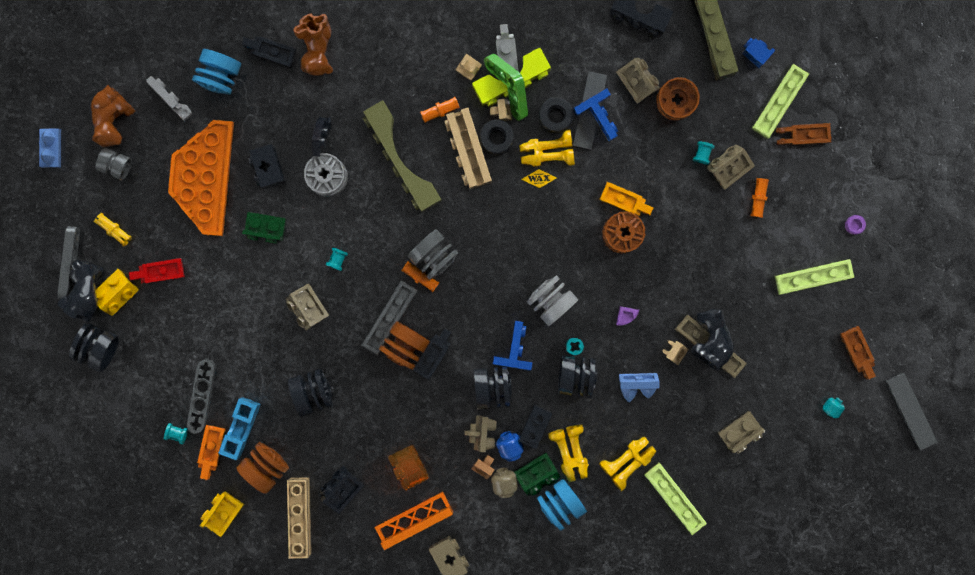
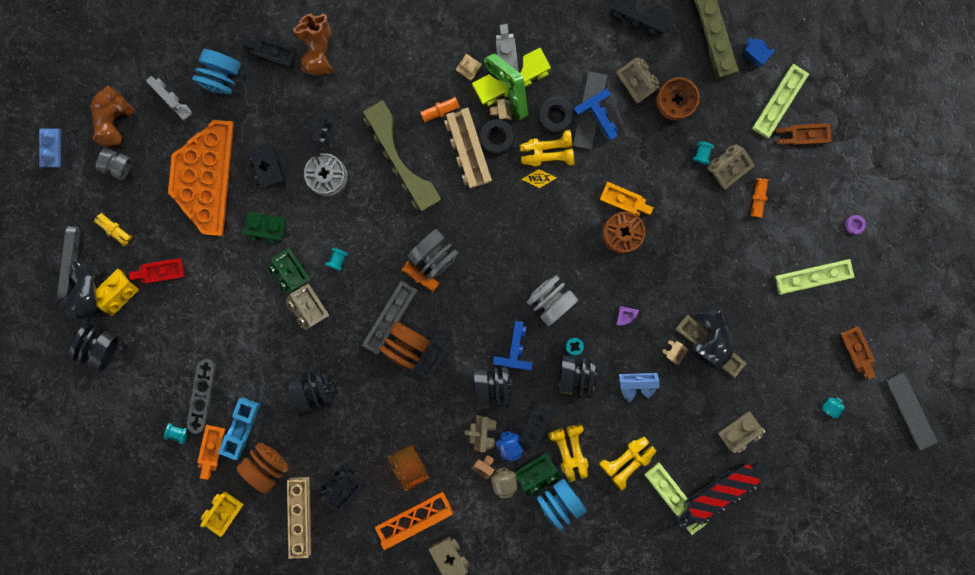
none -> dark green bracket [267,248,311,295]
none -> black hinge [675,462,770,529]

